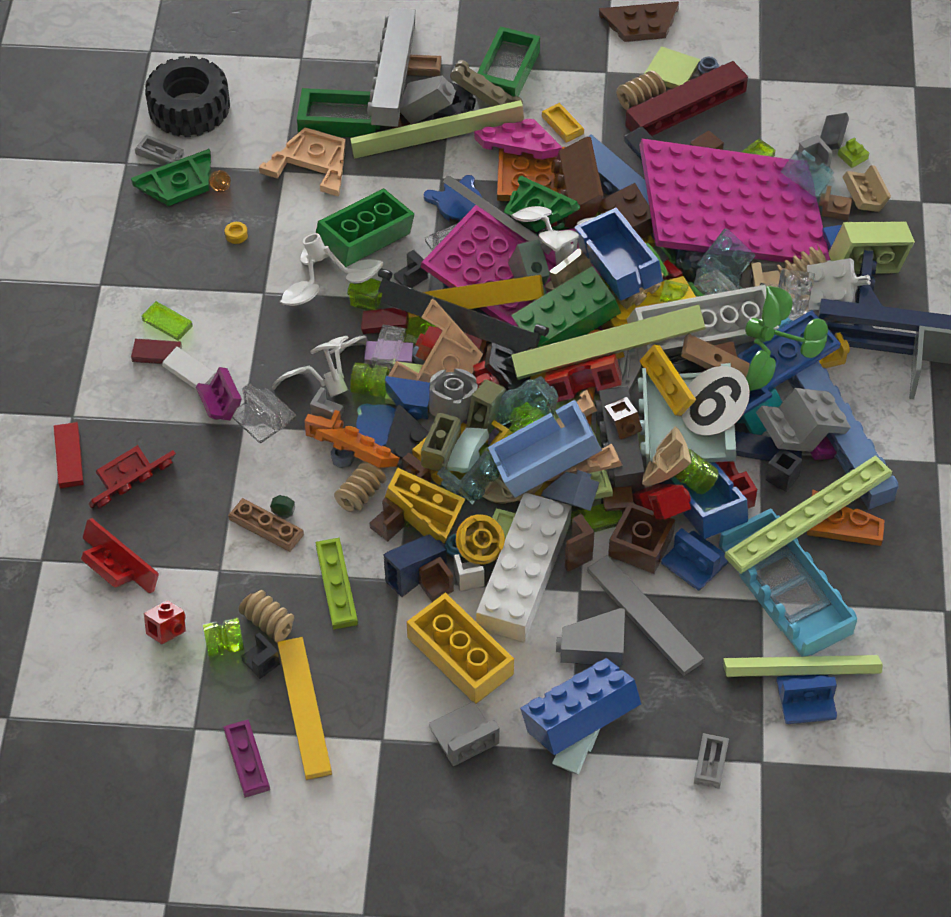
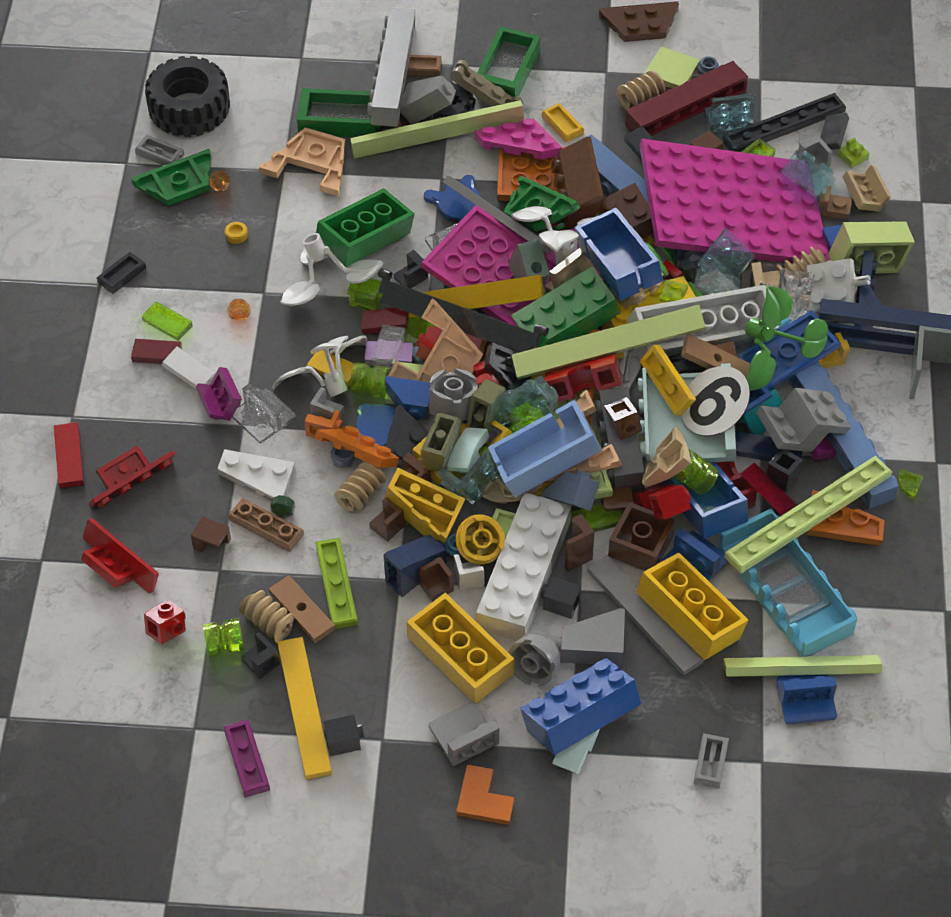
none -> black tile [96,252,146,294]
none -> reddish brown panel [191,516,231,552]
none -> white wing [218,449,295,499]
none -> clear orange plate [227,299,251,321]
none -> medium nougat tile [269,575,335,643]
none -> yellow tile [307,350,360,387]
none -> black brick [323,714,364,756]
none -> orange tile [456,765,514,825]
none -> light grey cylinder [508,633,560,686]
none -> black brick [541,576,581,619]
none -> yellow brick [636,553,748,660]
none -> clear light blue bracket [704,93,756,132]
none -> black tile [722,93,846,152]
none -> dark red sticker [740,462,798,515]
none -> clear neon green tile [897,468,923,499]

